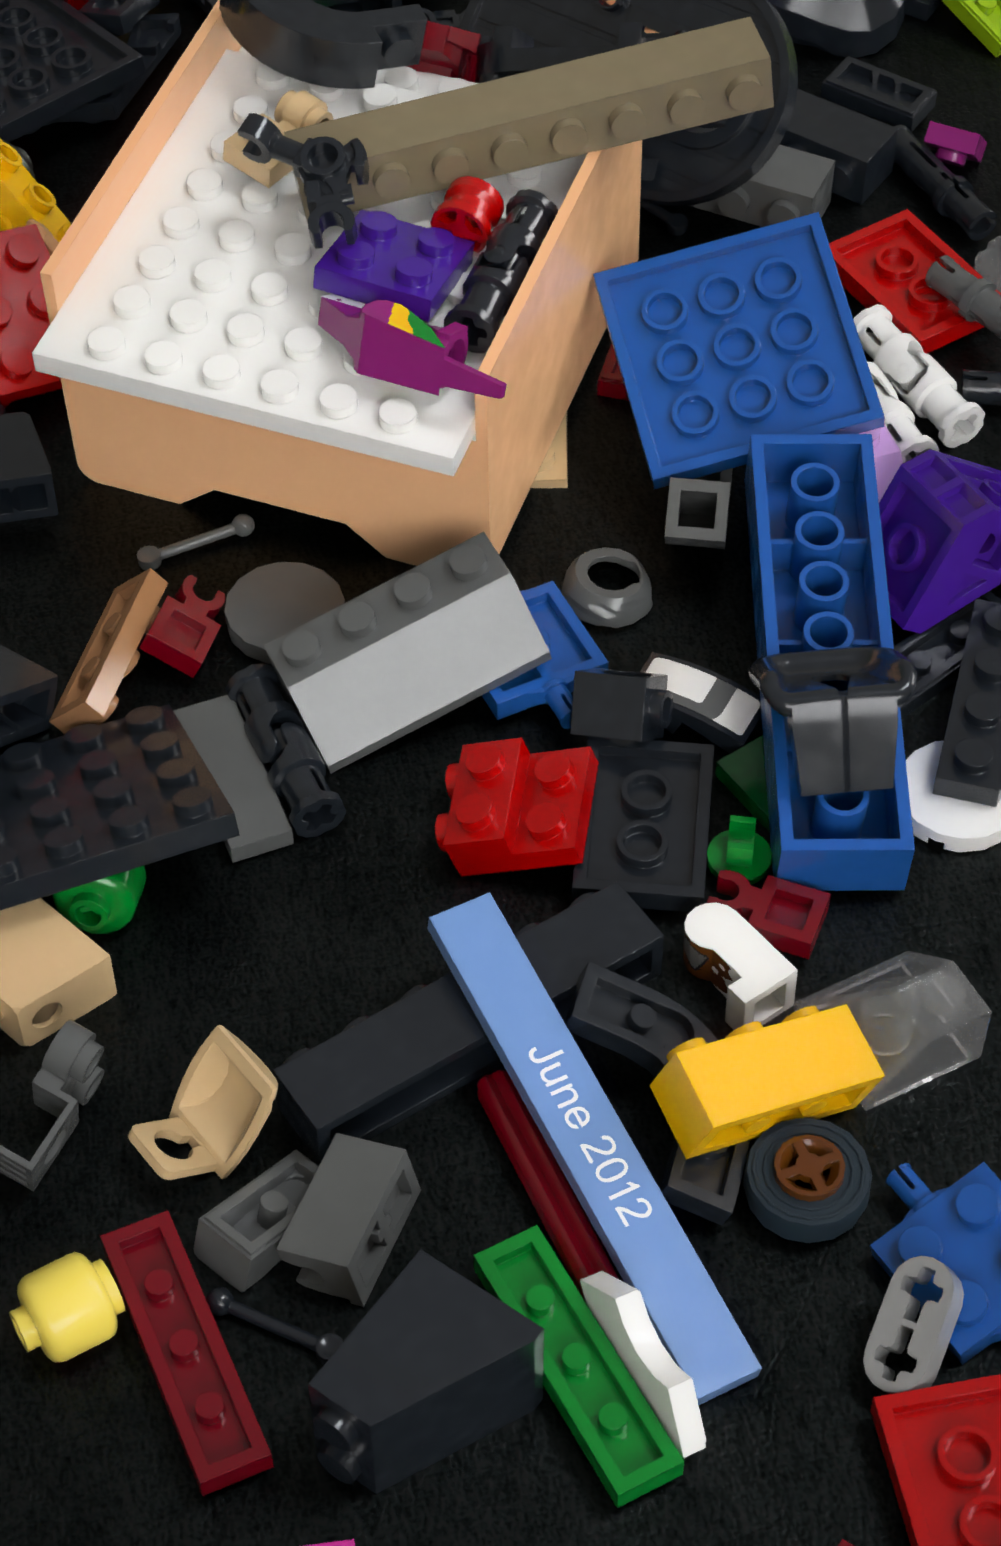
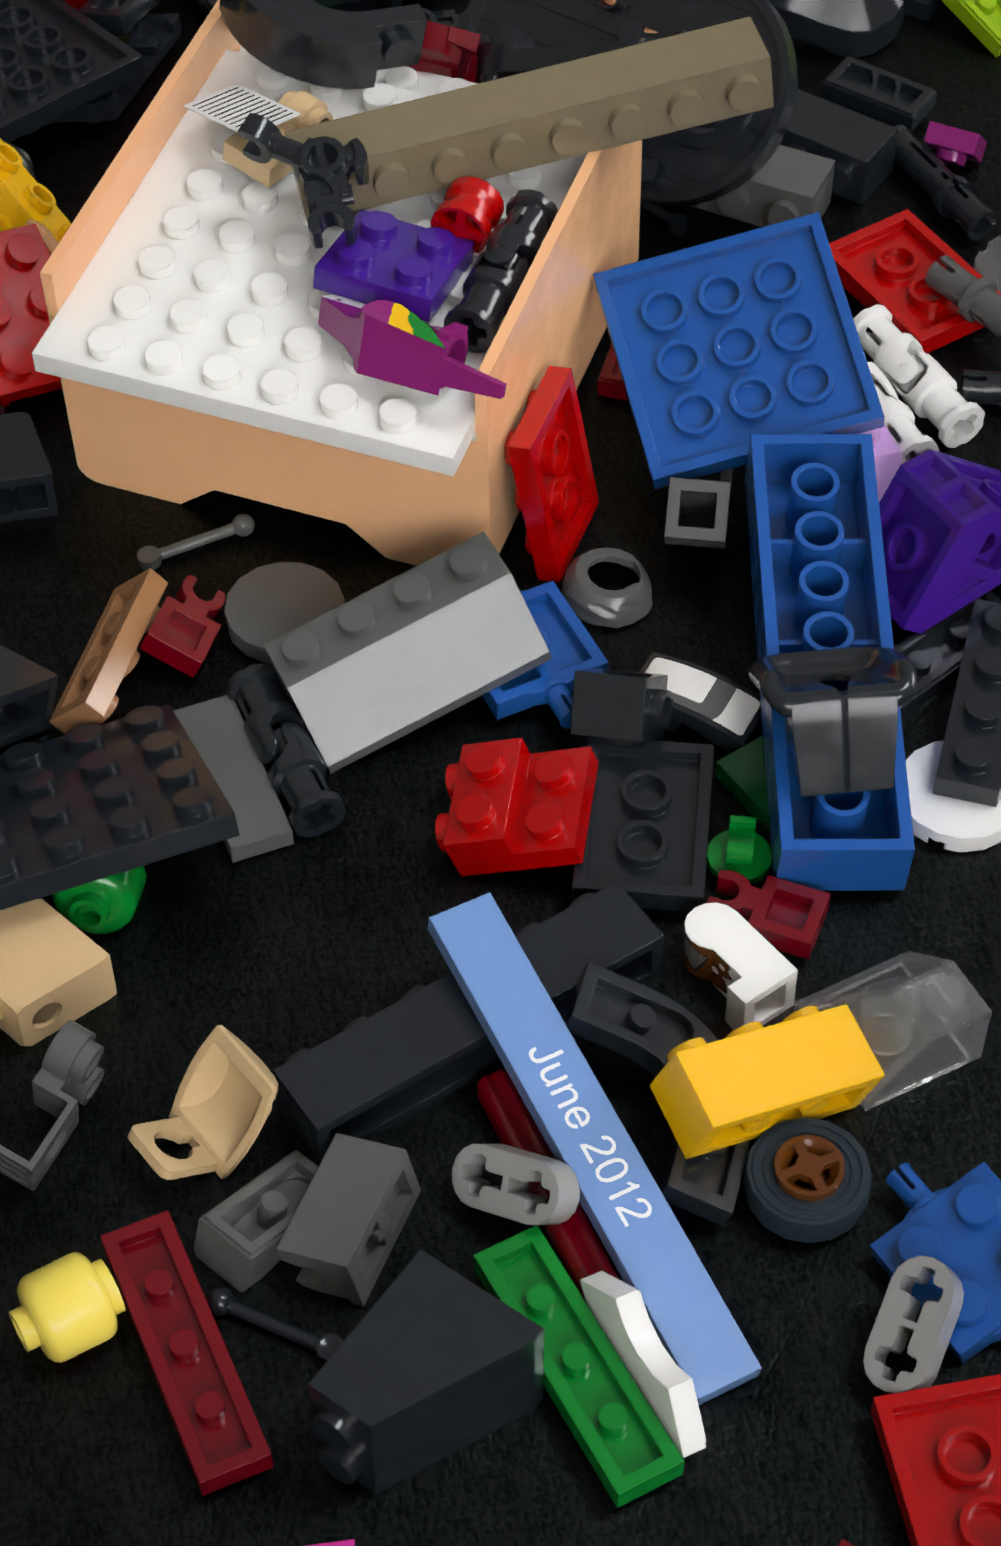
none -> white sticker [184,84,301,133]
none -> light grey beam [452,1144,580,1225]
none -> red plate [505,366,599,583]

